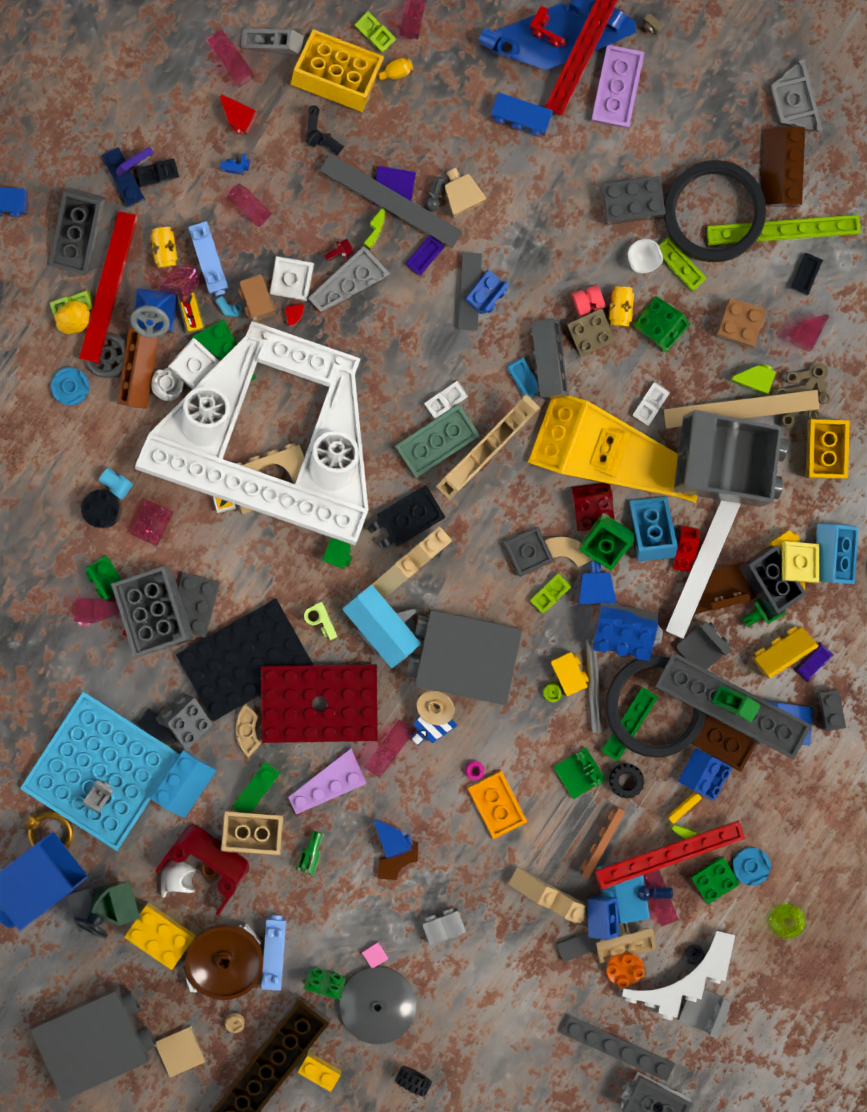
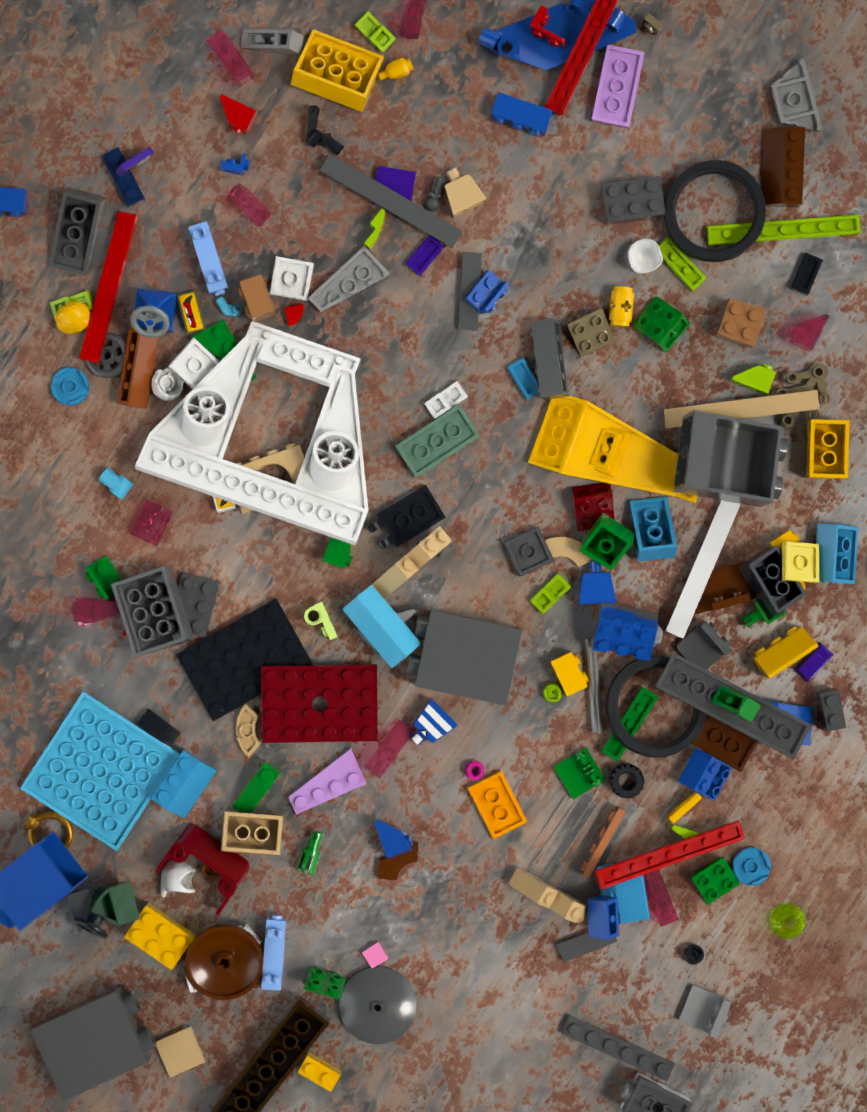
black brick [81,490,122,528] -> none
light grey bracket [82,780,113,814] -> none
black slope [136,158,179,188] -> none
yellow piece [151,227,178,268] -> none
dark grey bracket [155,693,212,749] -> none
clear pink bracket [160,266,199,302] -> none
tan tile [225,1013,245,1033] -> none
dark red piece [324,239,354,261] -> none
black tyre [395,1066,432,1097] -> none
tan dish [417,690,455,725] -> none
light grey brick [422,907,466,946] -> none
tan arch [436,394,540,500] -> none
coral wheel [571,284,605,316] -> none
tan plate [596,923,656,964] -> none
orange dish [606,952,645,989] -> none
white arch [622,931,735,1020] -> none
white slope [632,382,670,426] -> none
dark blue axle [637,885,673,901] -> none
red bracket [673,525,700,572] -> none

